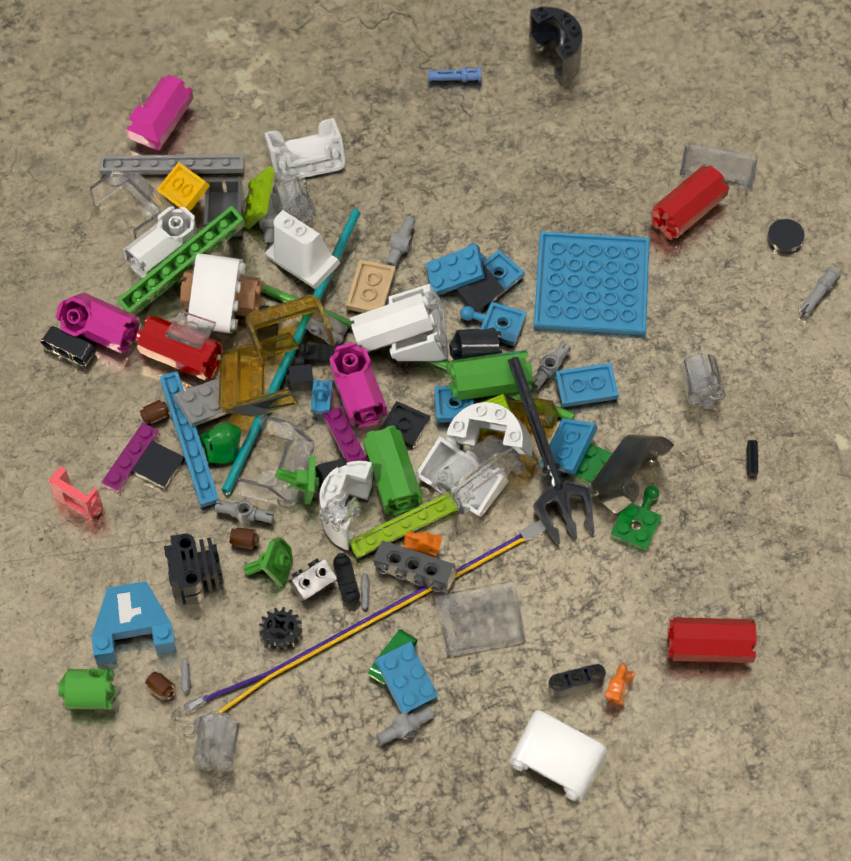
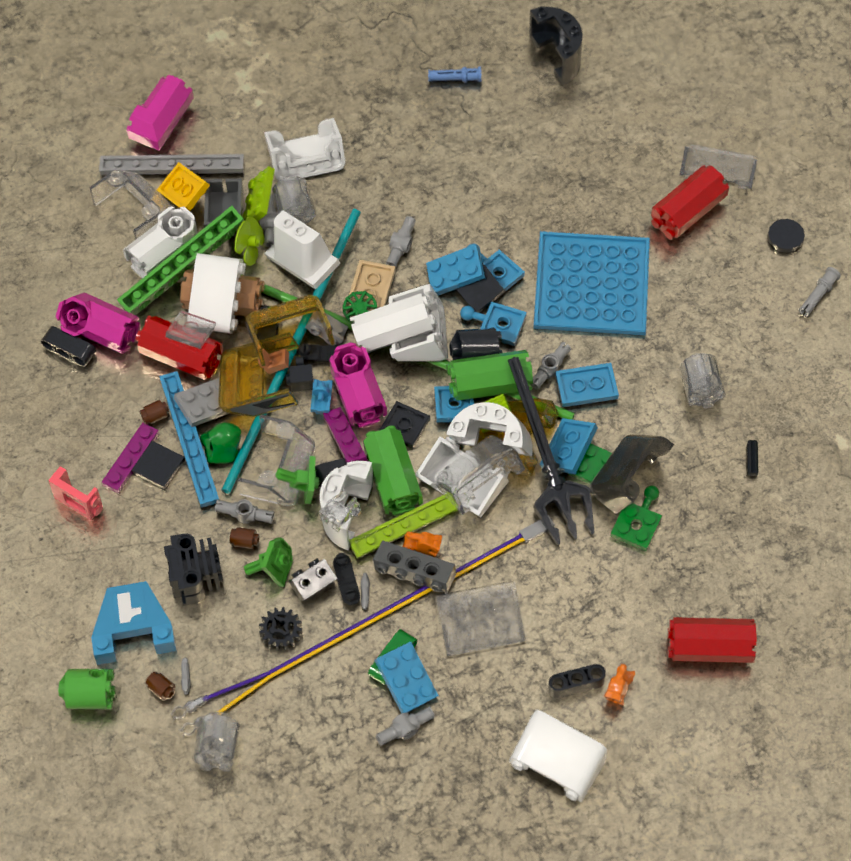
none -> lime piece [235,217,264,266]
none -> nougat bracket [258,348,289,374]
none -> green wheel [342,291,377,324]

